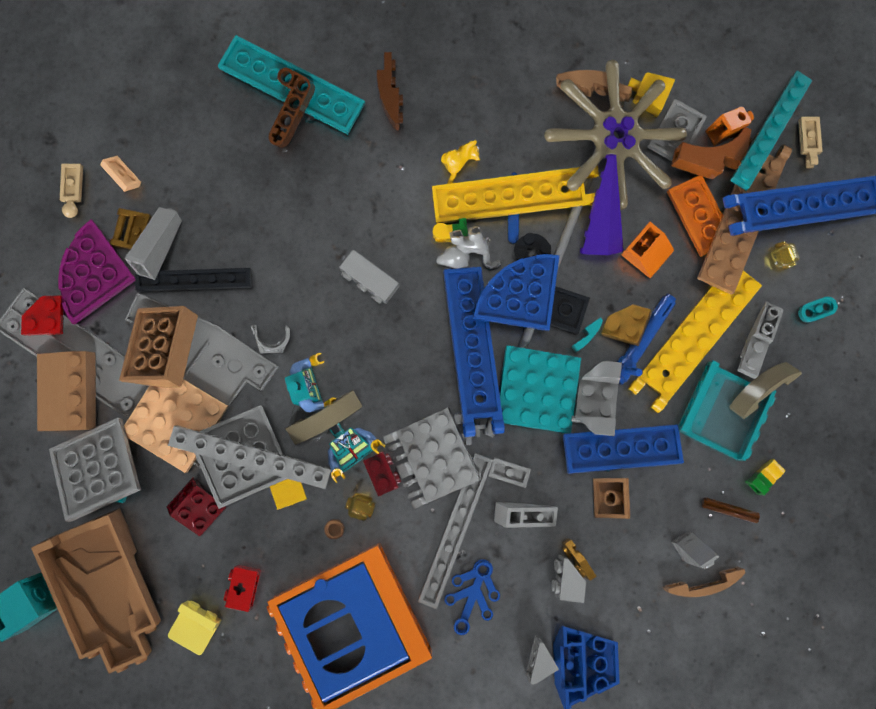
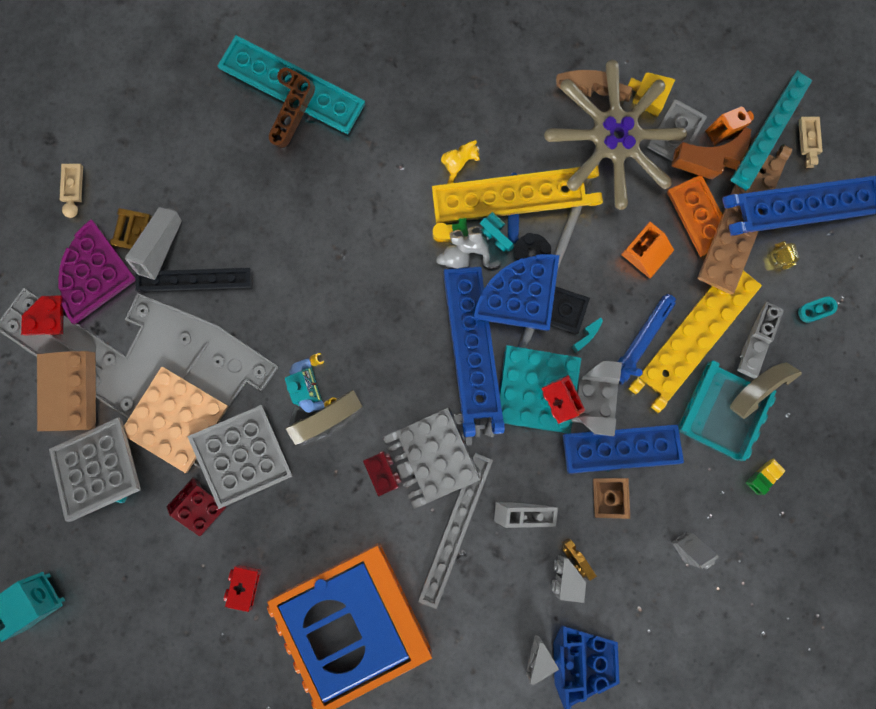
medium nougat panel [31,508,161,674] -> none
light nougat plate [100,156,141,192] -> none
medium nougat slope [119,306,198,388] -> none
light grey brick [168,425,331,489] -> none
light yellow bracket [168,600,222,655] -> none
light grey helmet [250,325,290,354] -> none
yellow window [270,479,307,510] -> none
medium nougat tile [324,519,345,539] -> none
torso [328,423,385,483] -> none
light grey brick [339,250,399,304] -> none
clear yellow head [345,493,375,521] -> none
reddish brown slope [377,52,403,130] -> none
blue plant [444,559,500,635] -> none
light grey plate [488,458,531,488] -> none
dark purple wedge [580,154,624,255] -> none
pearl gold plate [601,305,652,346] -> none
medium nougat slope [663,567,746,597] -> none
reddish brown axle [702,498,760,523] -> none
none -> teal plate [480,212,514,253]
none -> red brick [542,375,585,424]

